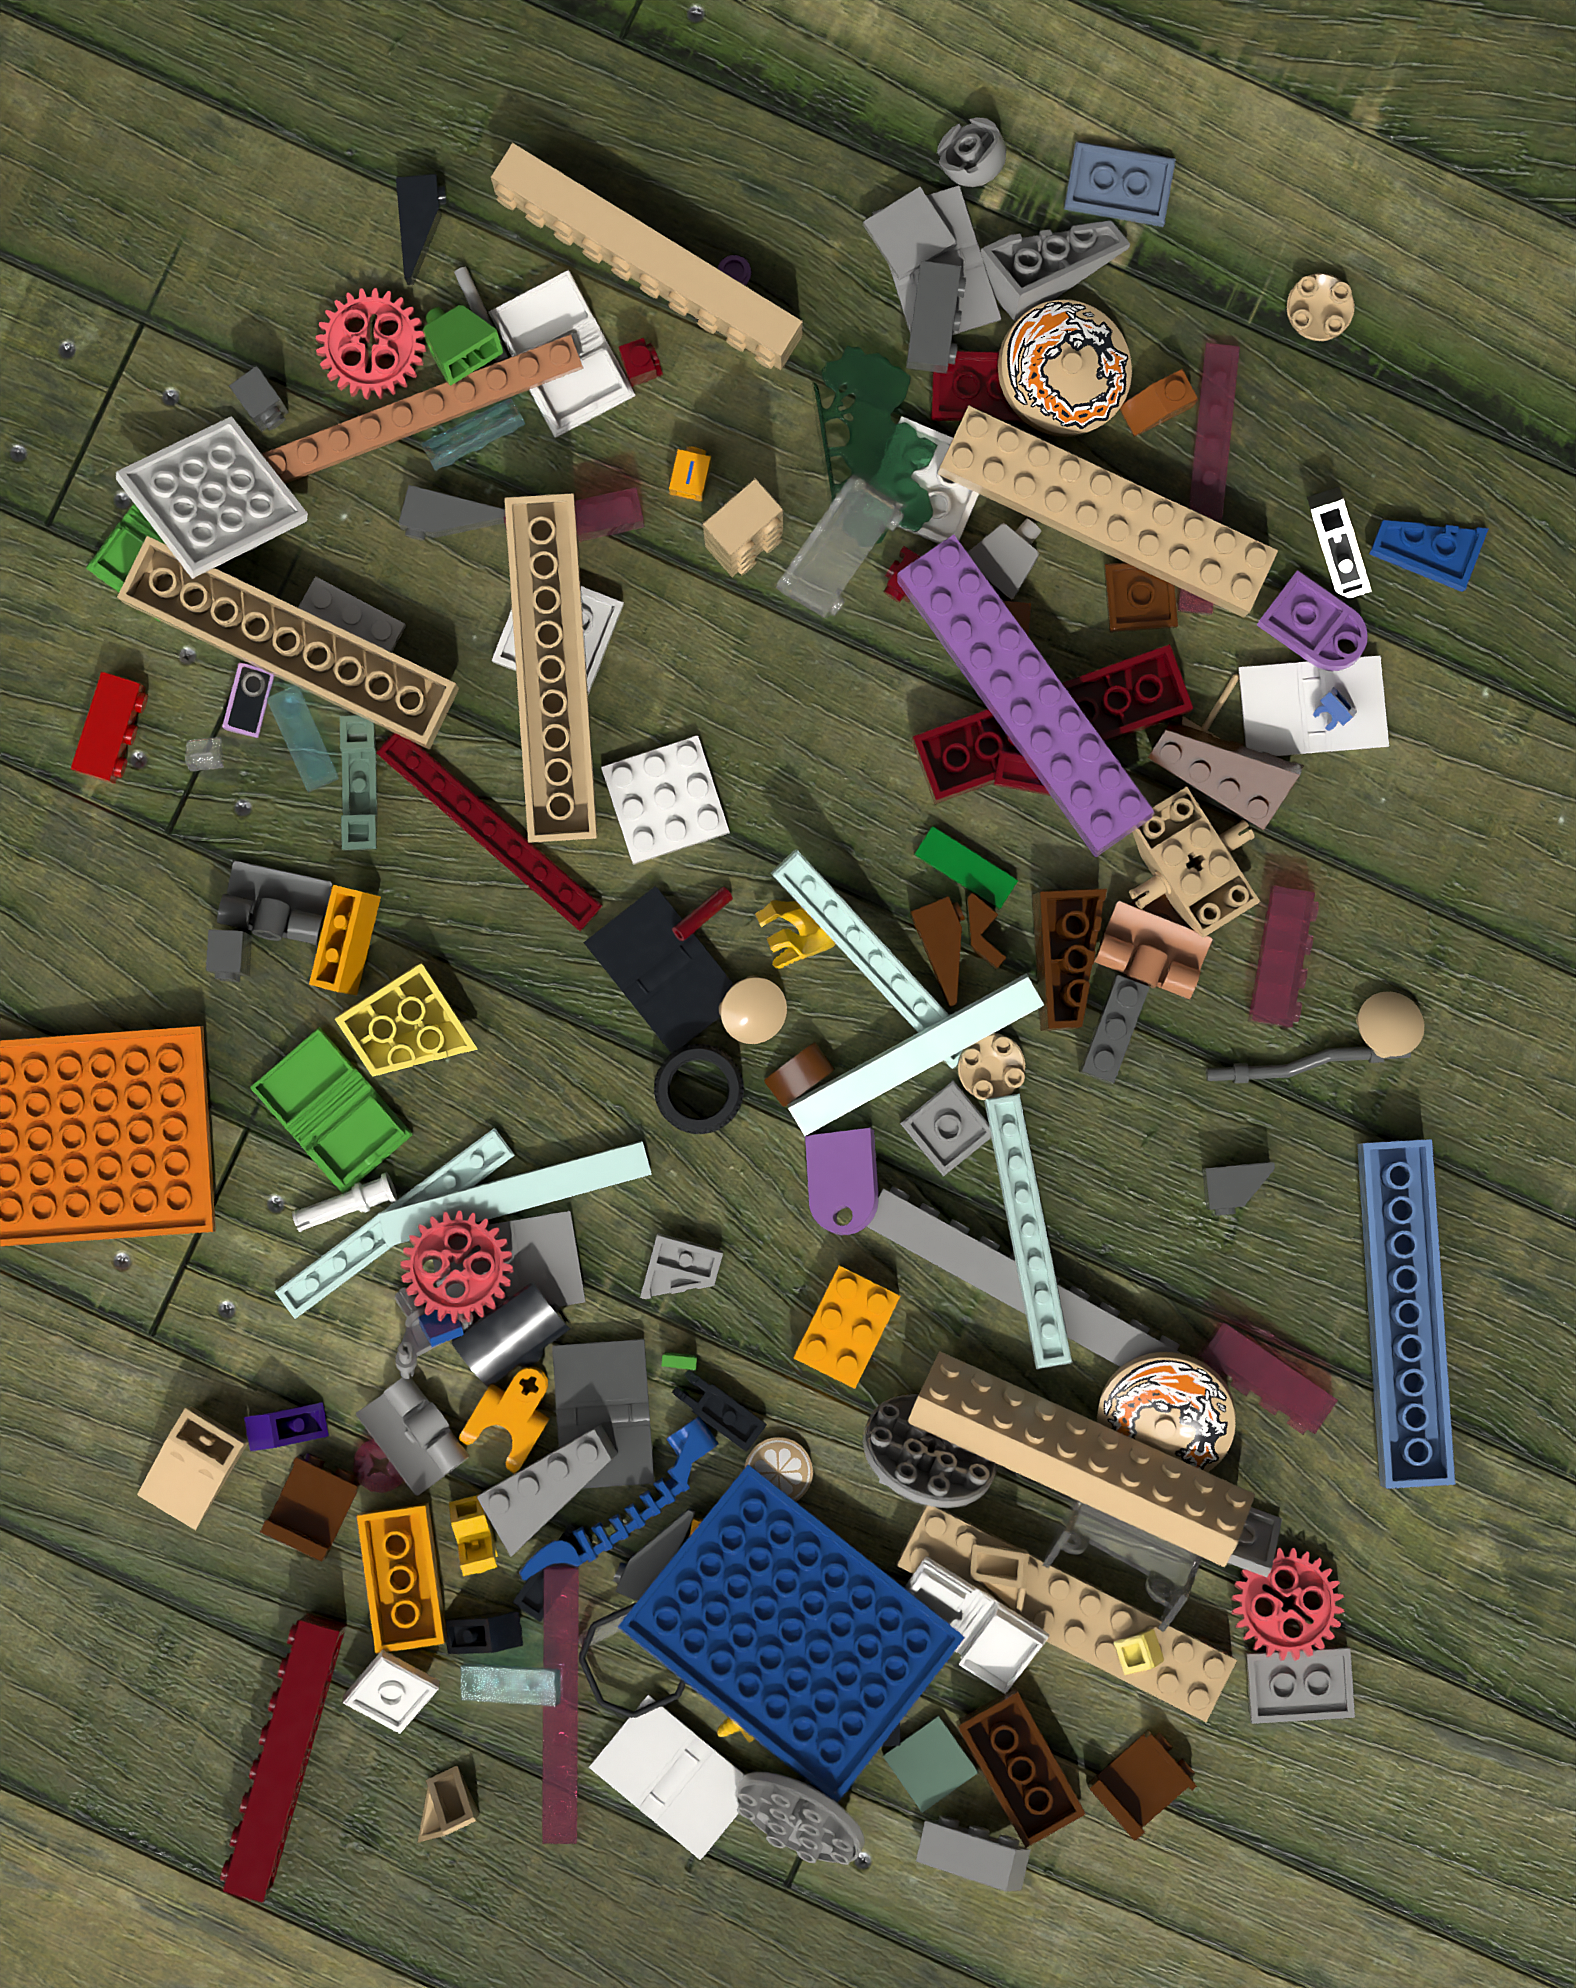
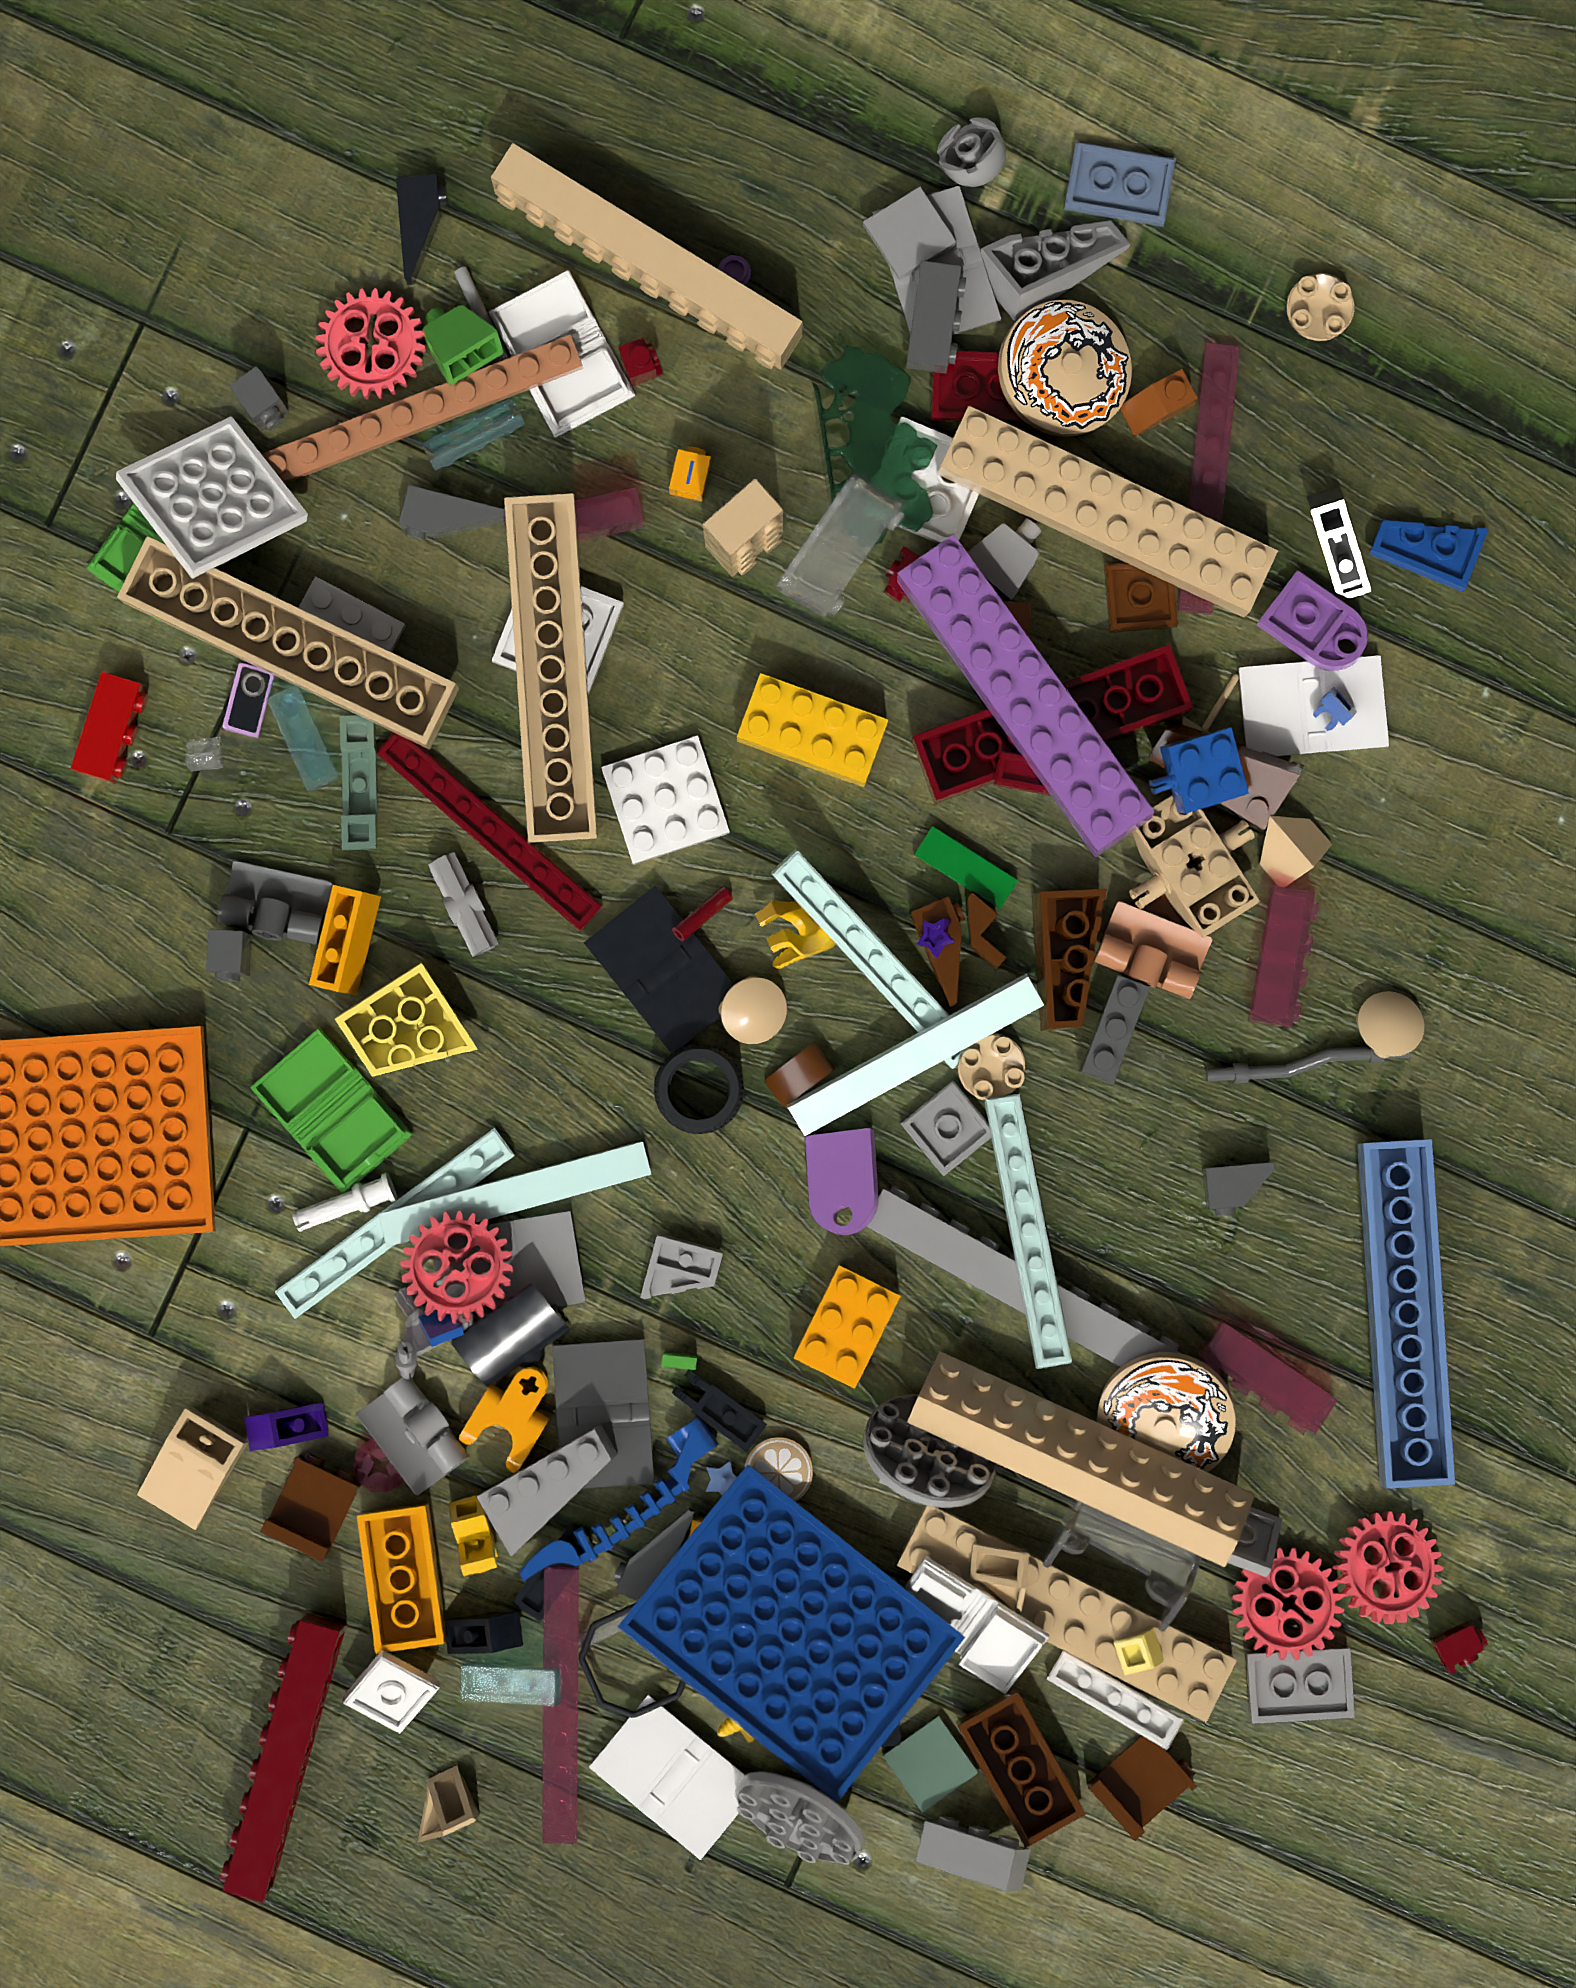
none -> light grey piece [428,852,499,957]
none -> light blue piece [705,1461,737,1496]
none -> yellow brick [737,673,888,787]
none -> dark purple piece [917,918,955,958]
none -> white tile [1047,1650,1184,1750]
none -> blue plate [1149,727,1249,814]
none -> tan slope [1259,816,1332,889]
none -> coral gear [1333,1511,1444,1624]
none -> dark red brick [1430,1621,1488,1674]

